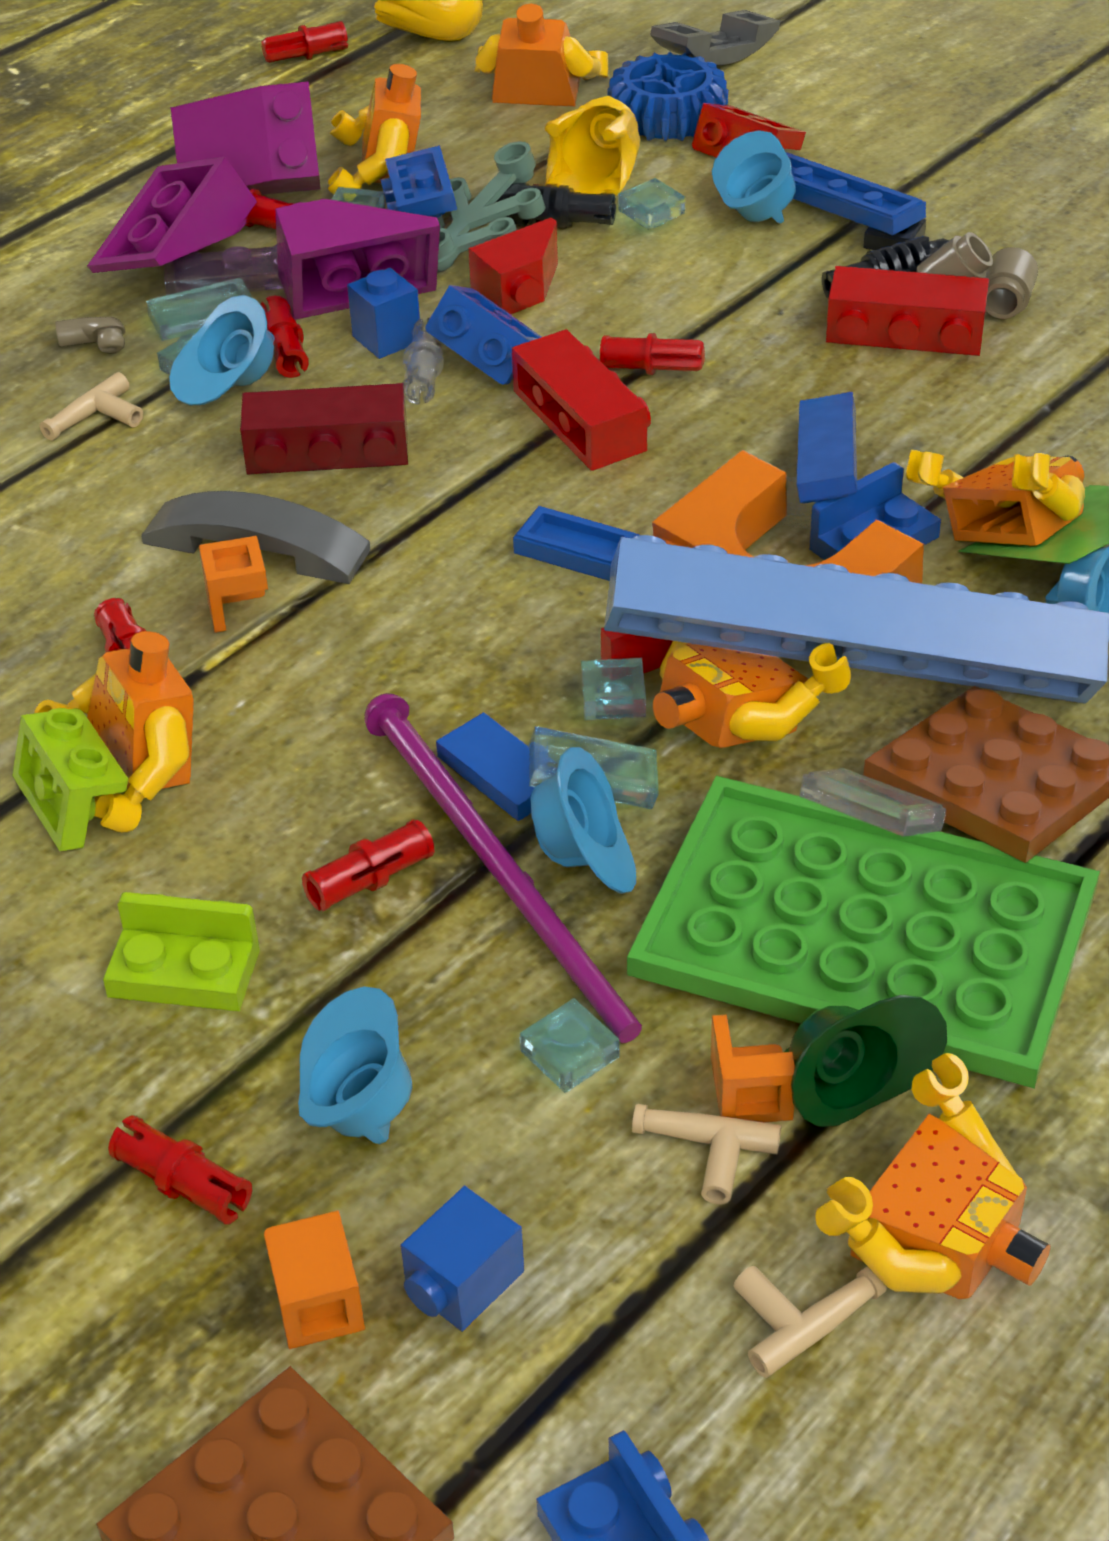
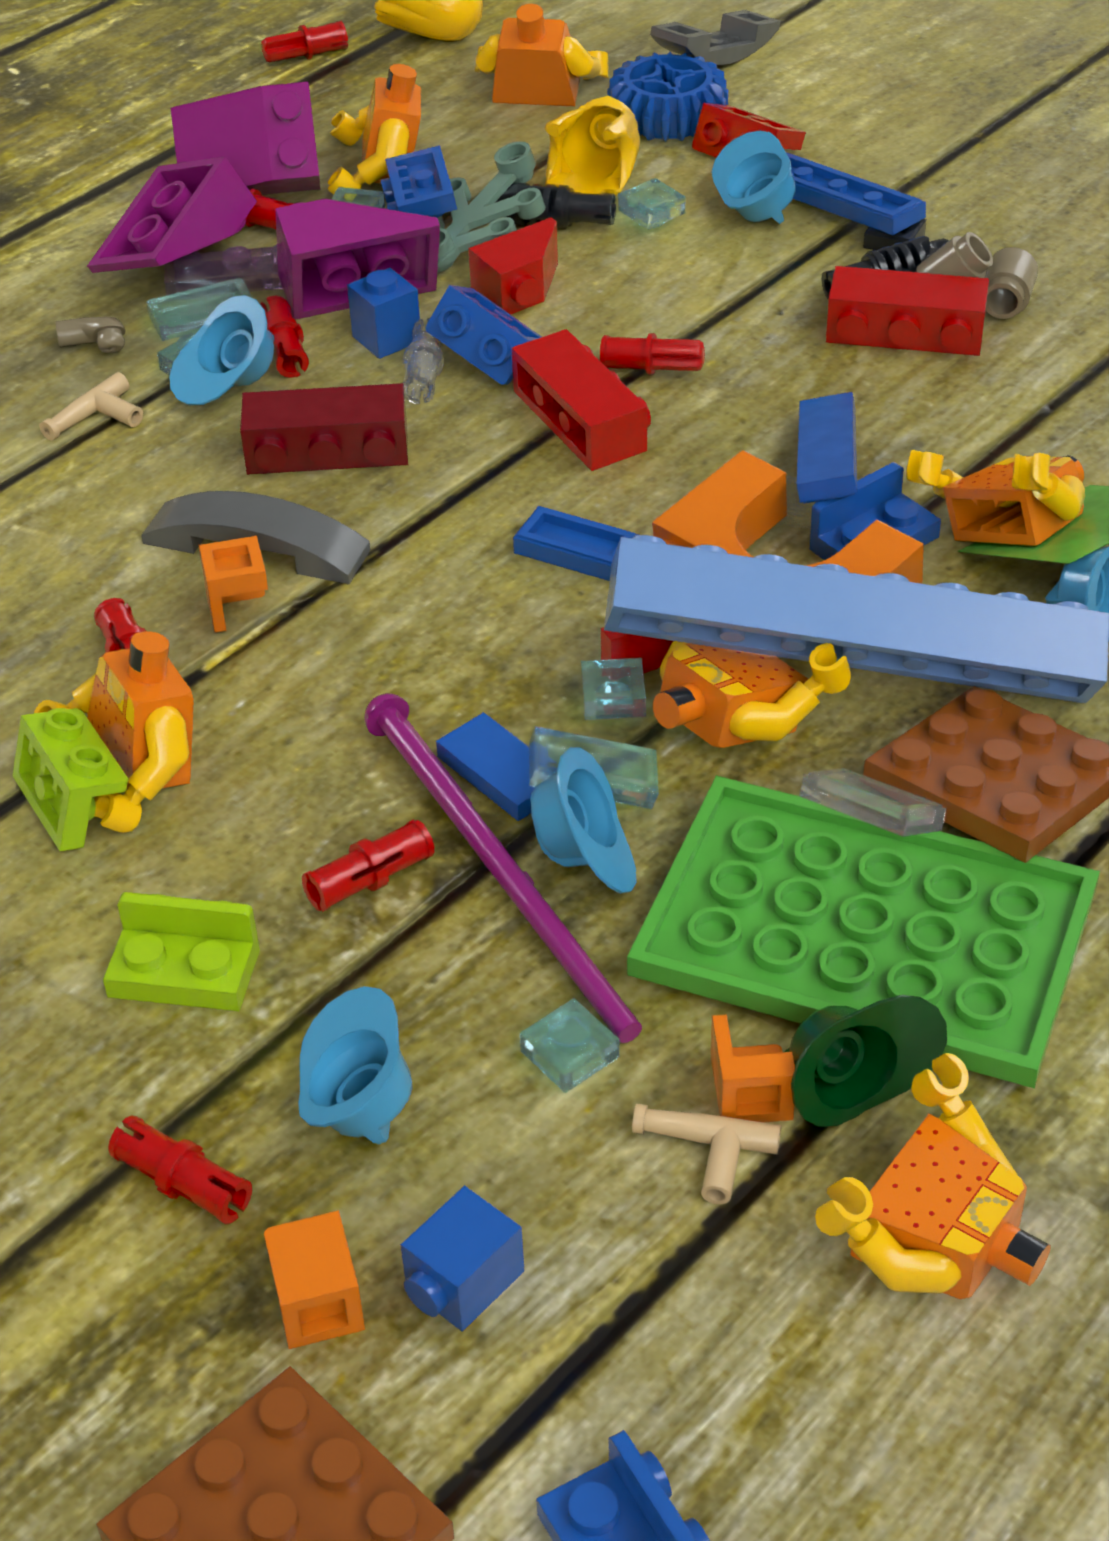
tan piece [733,1266,886,1378] -> none

